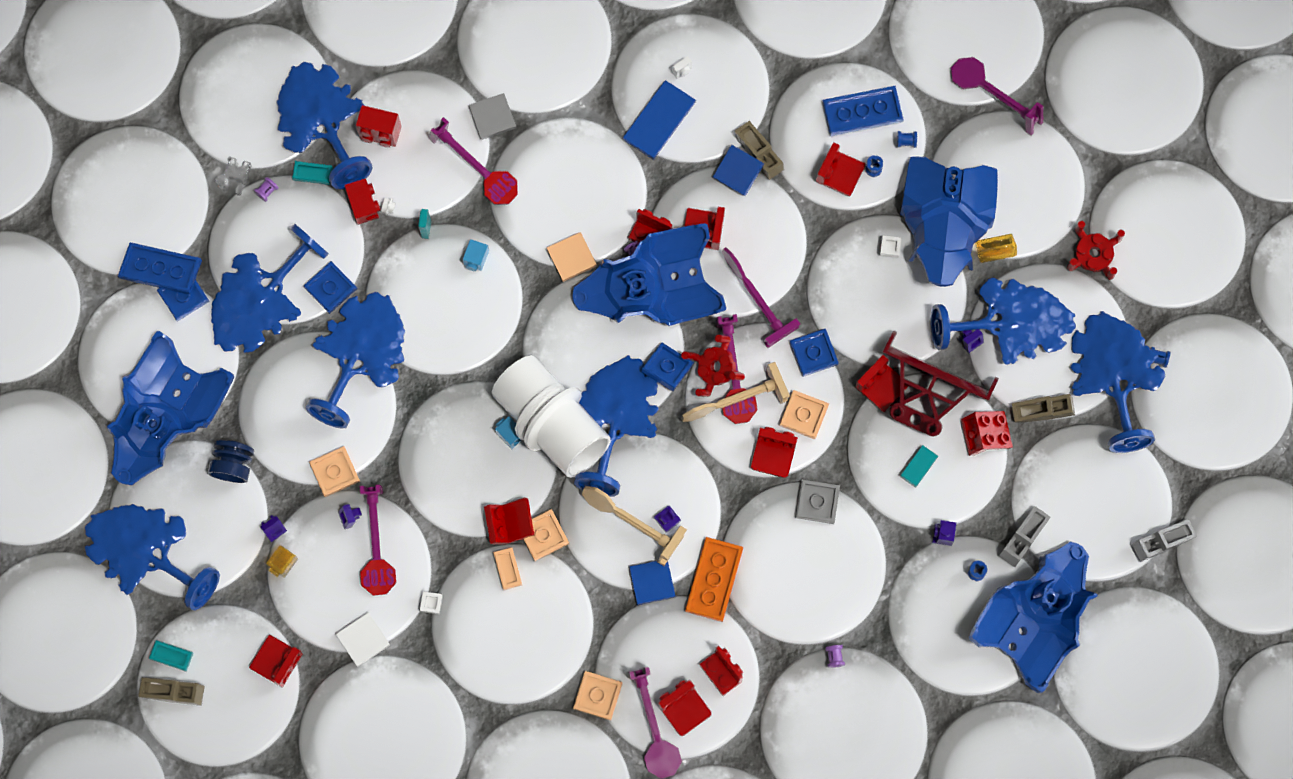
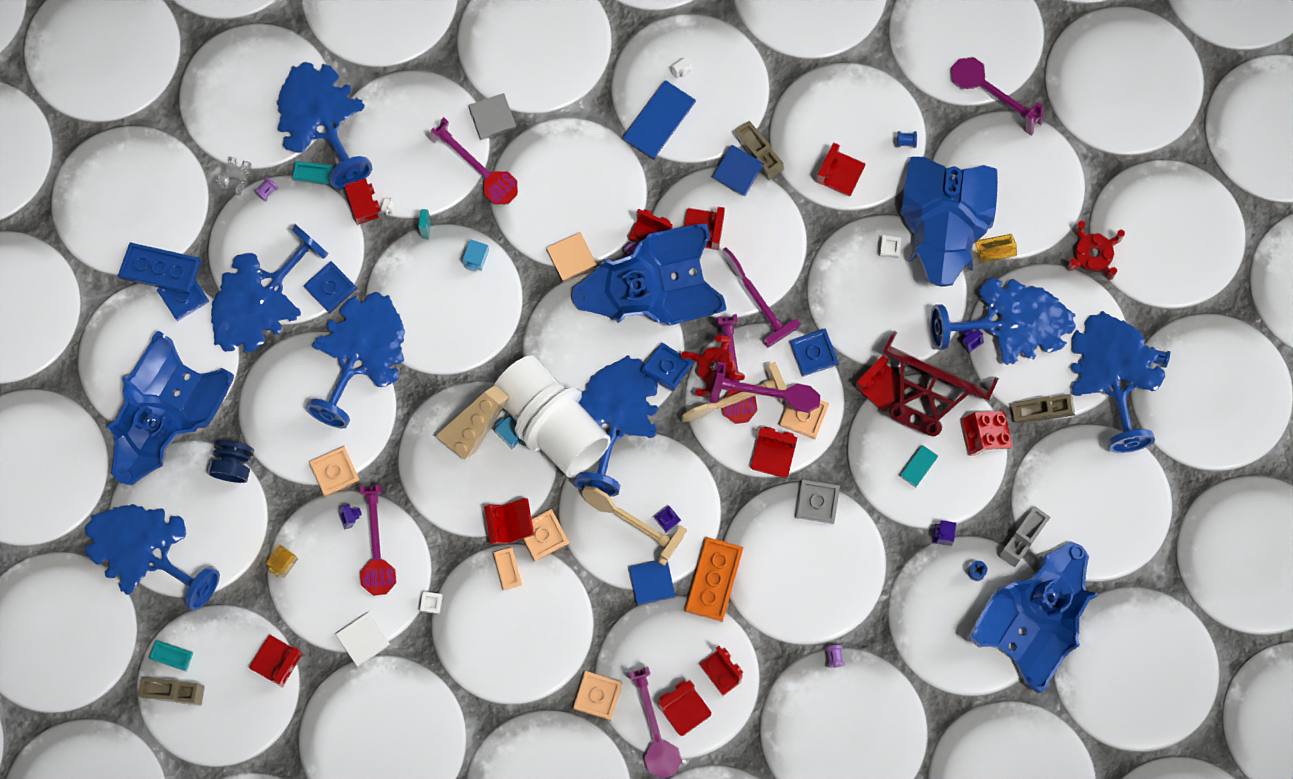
dark purple tile [261,515,287,542] -> none
red brick [356,105,402,148] -> none
blue tile [822,86,904,136] -> none
blue bush [865,156,883,177] -> none
light grey slope [1132,519,1197,562] -> none
none -> tan wedge [436,385,510,460]
none -> magenta piece [710,362,820,413]

